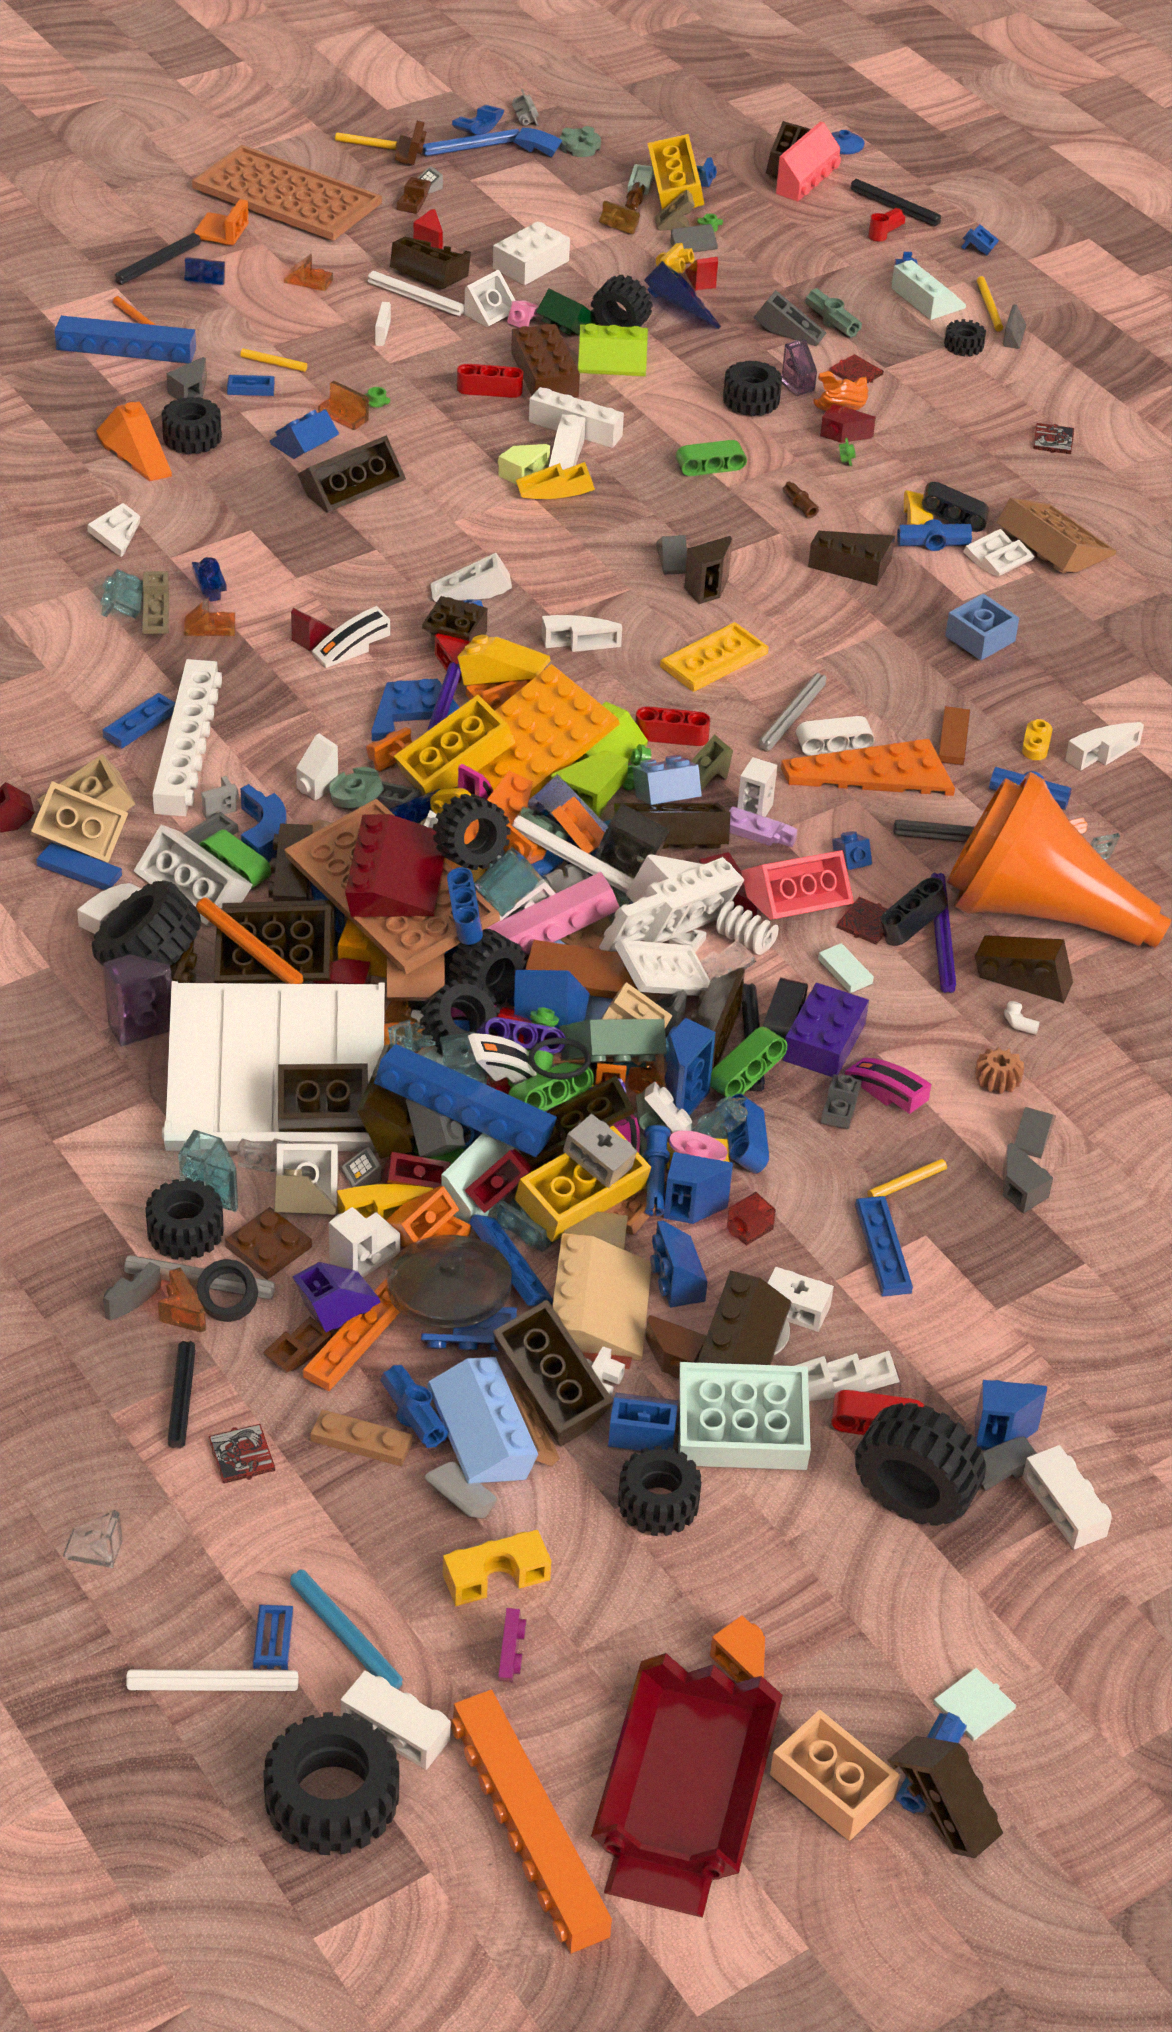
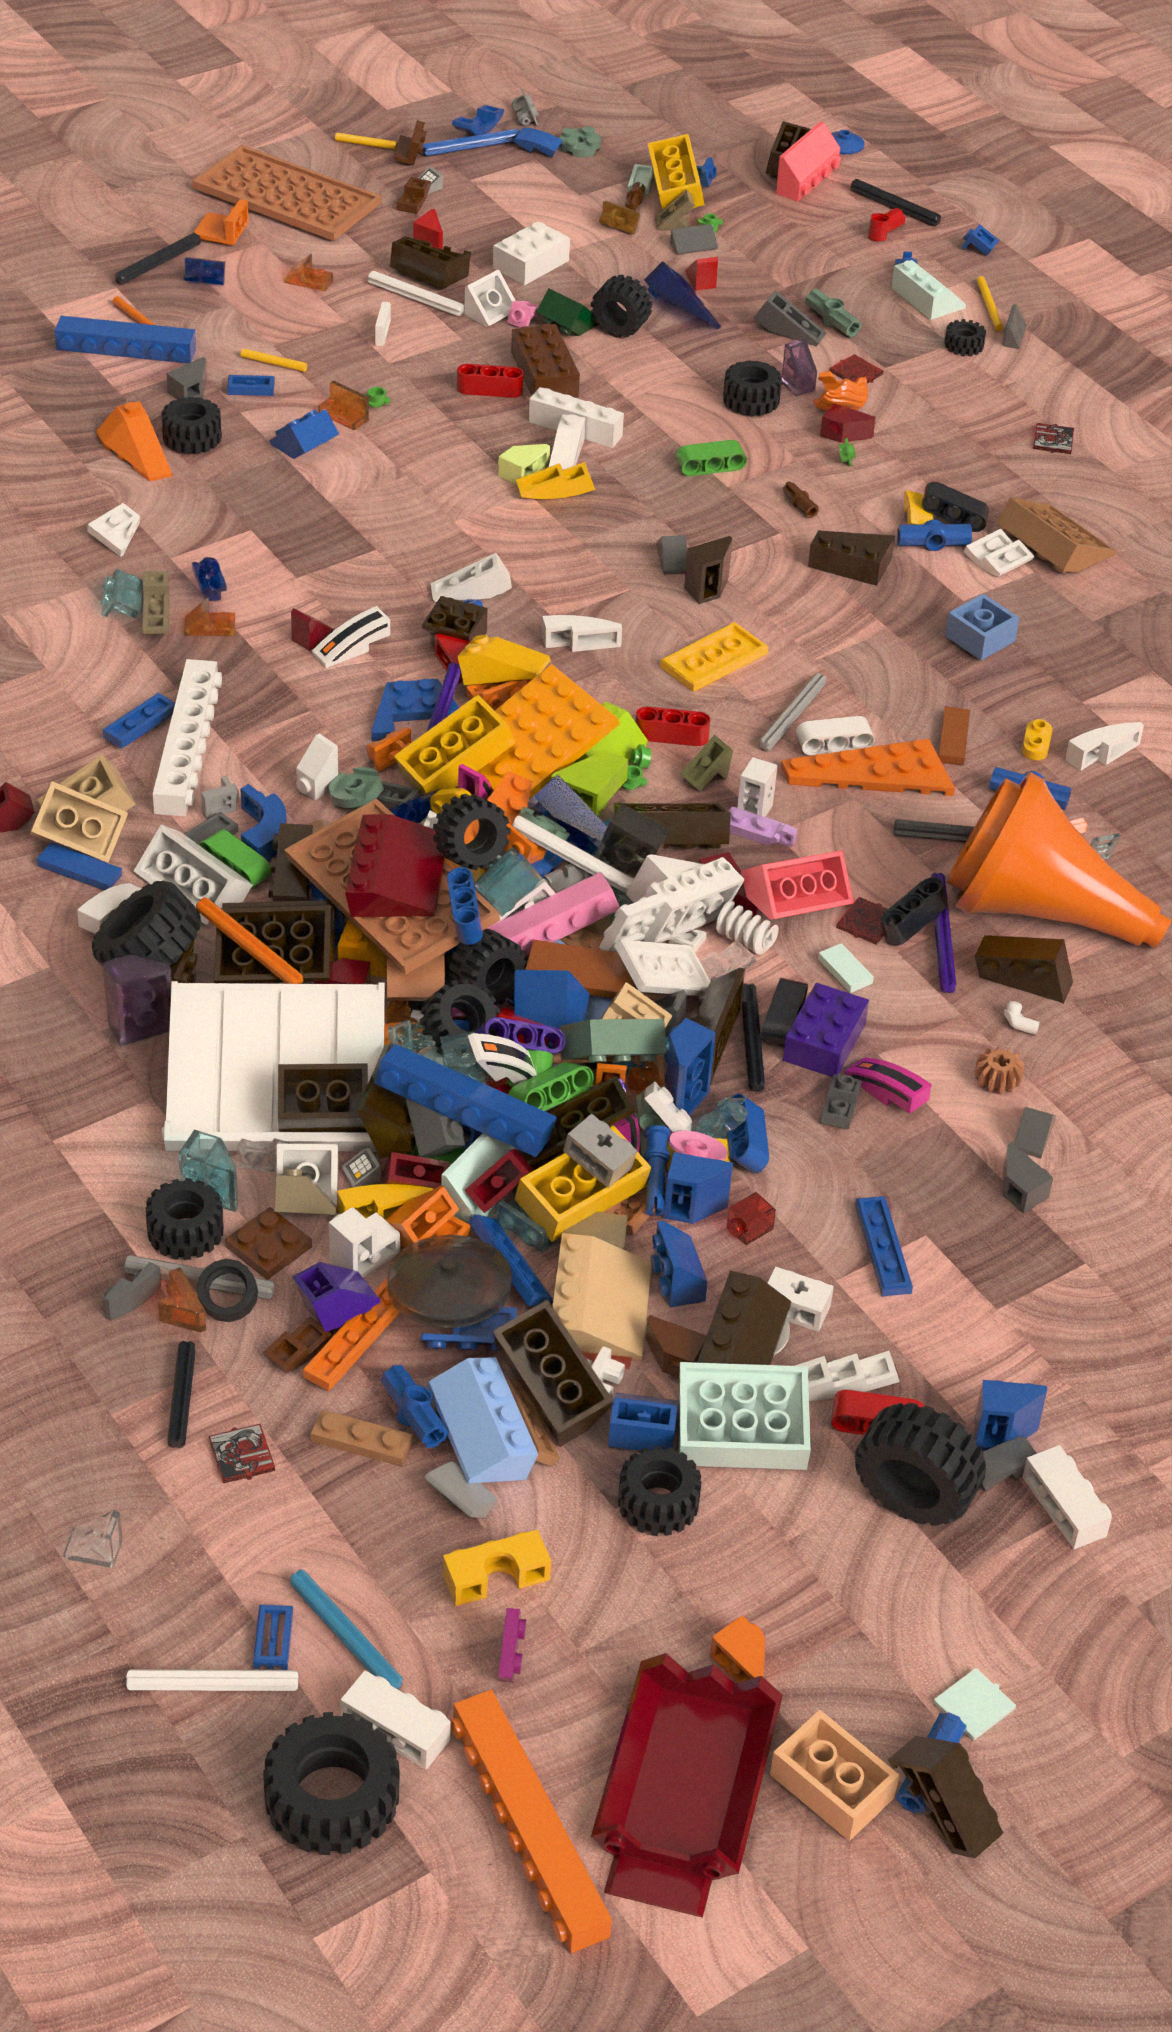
dark brown slope [297,435,406,513] -> none
black tyre [528,1038,591,1080] -> none
bright green plate [530,1007,559,1027] -> none
orange bracket [551,797,608,854] -> none
lime slope [578,324,648,376] -> none
brick [632,755,702,805] -> none
yellow hips [656,243,695,280] -> none
bright green beam [710,1027,787,1100] -> none
blue bracket [832,831,872,870] -> none
yellow bar [867,1159,947,1198] -> none

